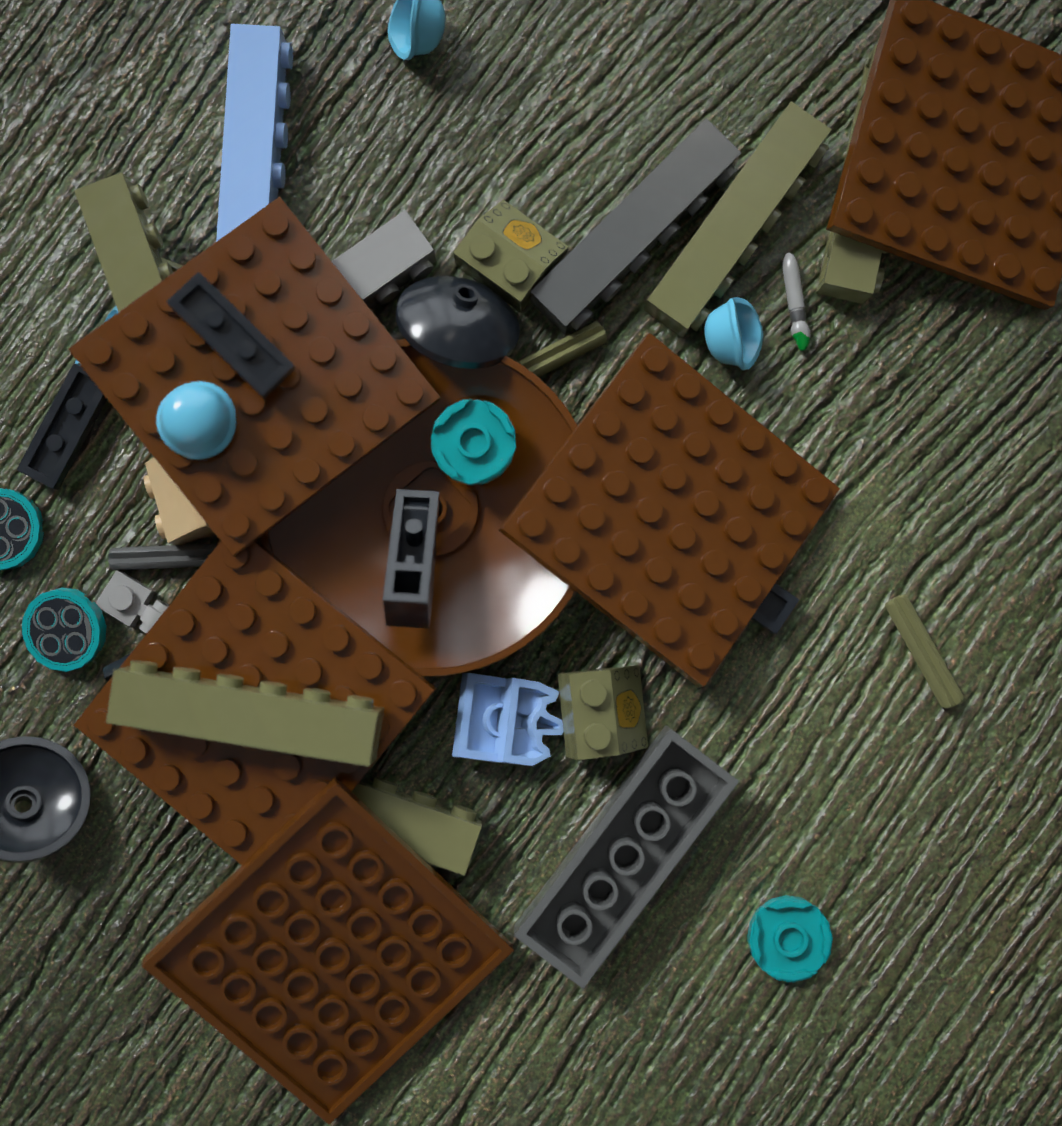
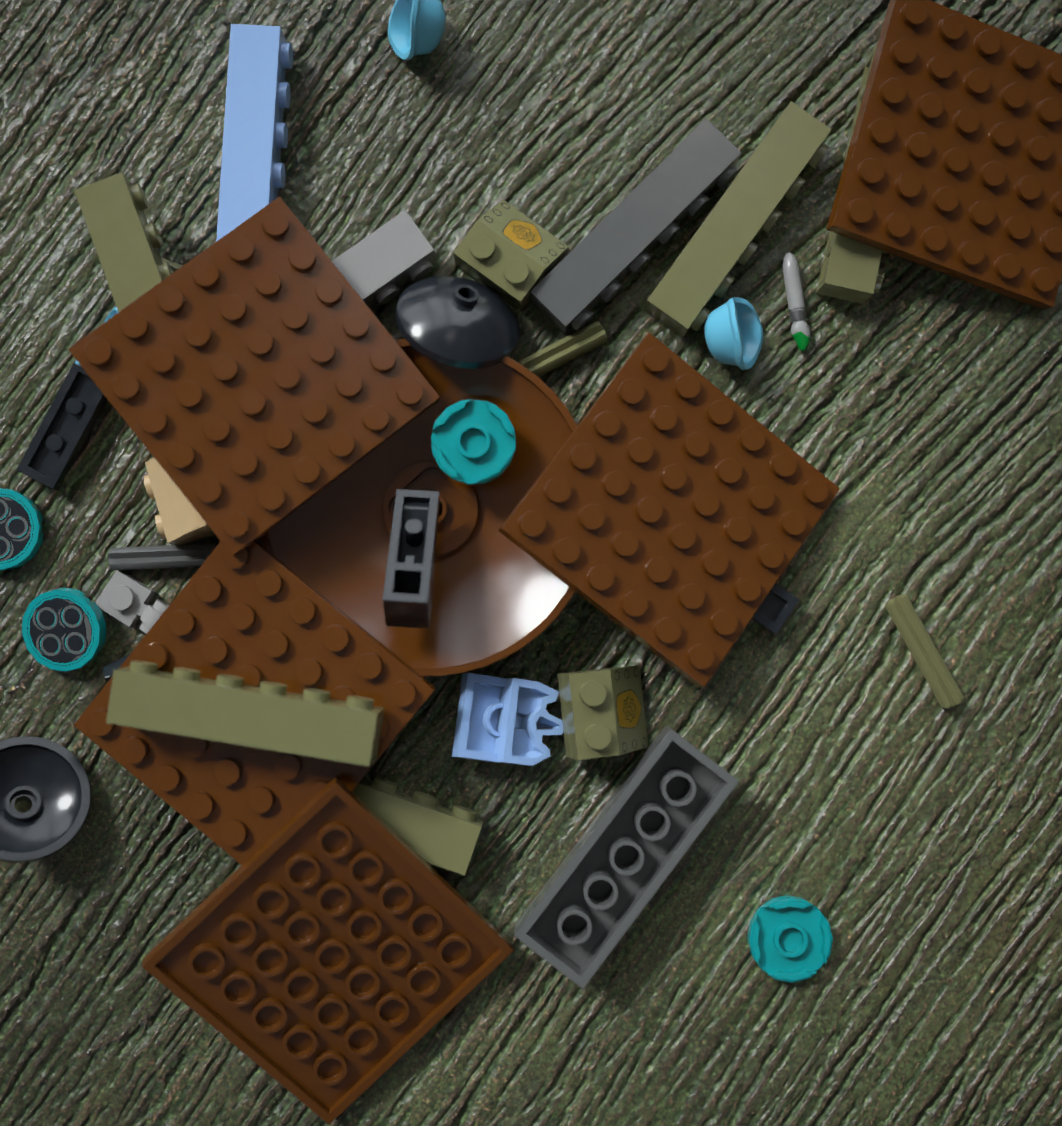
medium azure helmet [156,381,236,459] -> none
black plate [166,272,295,400] -> none

